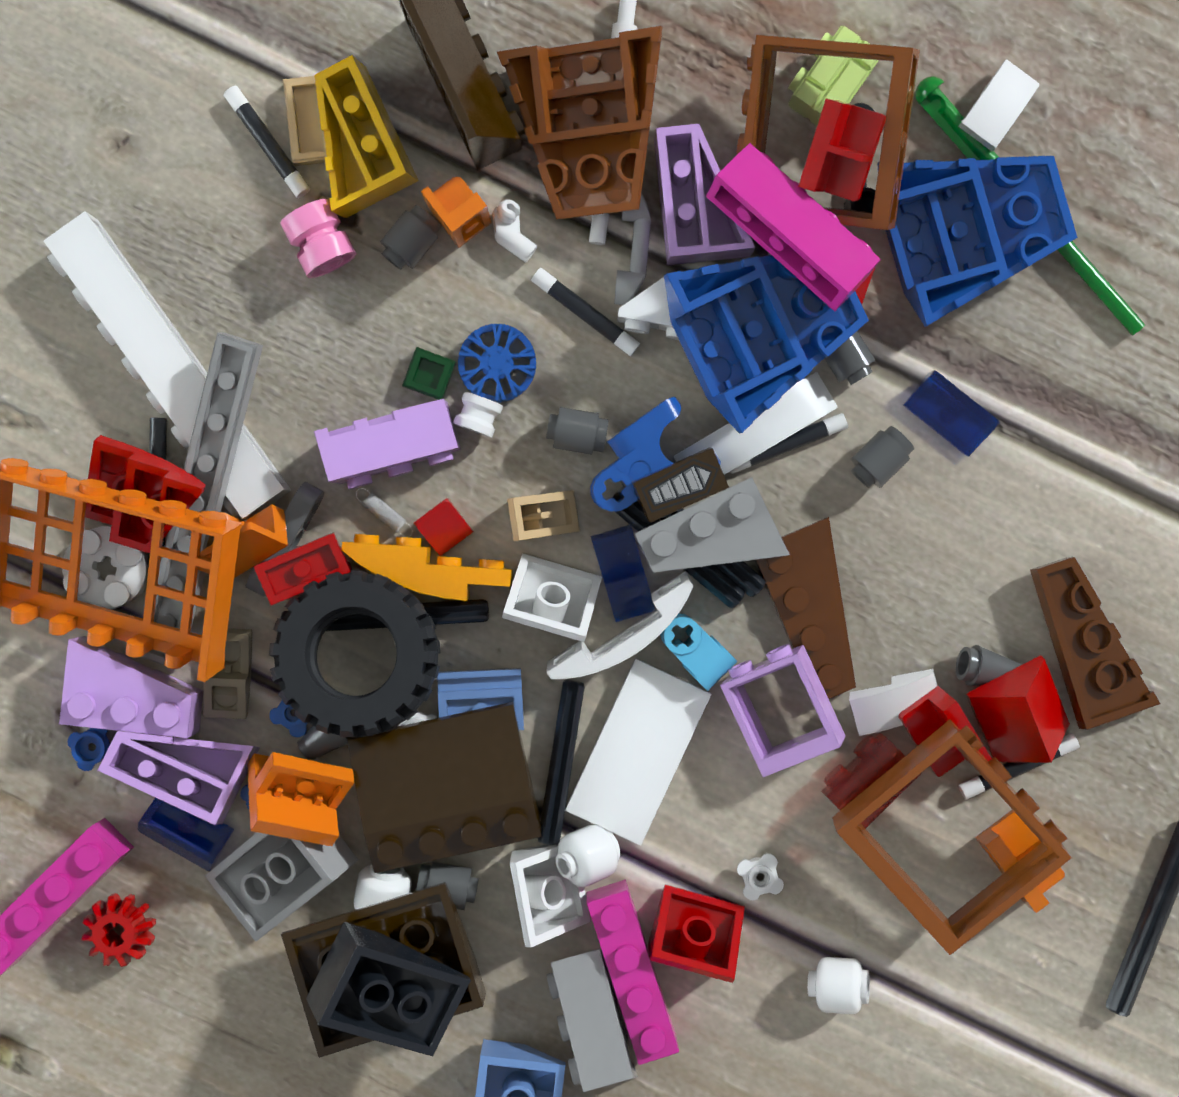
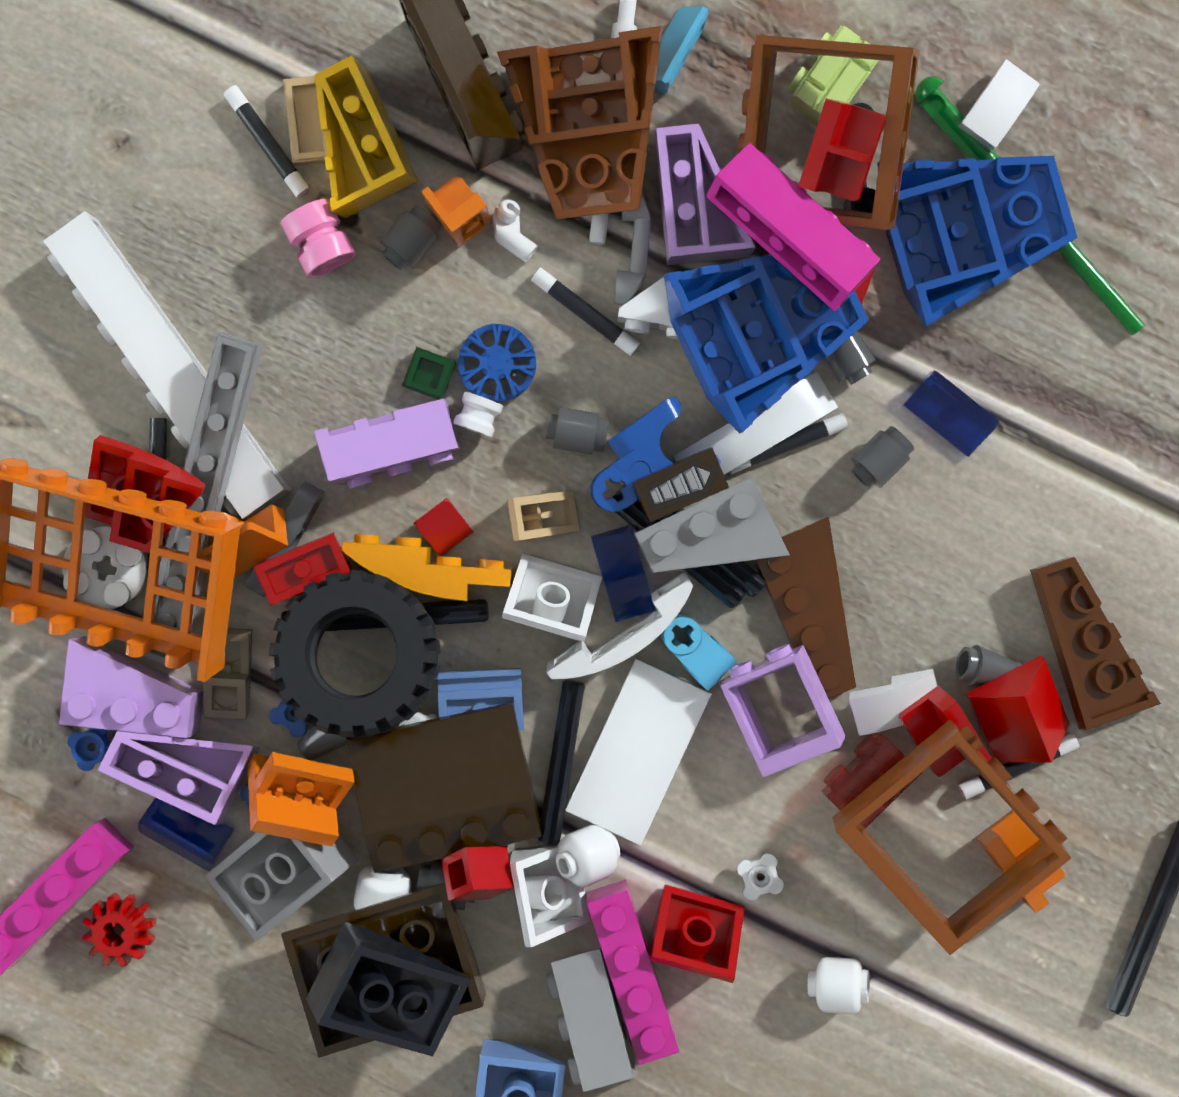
white piece [356,488,413,537] -> none
none -> red brick [441,846,514,901]
none -> medium azure slope [655,6,709,95]

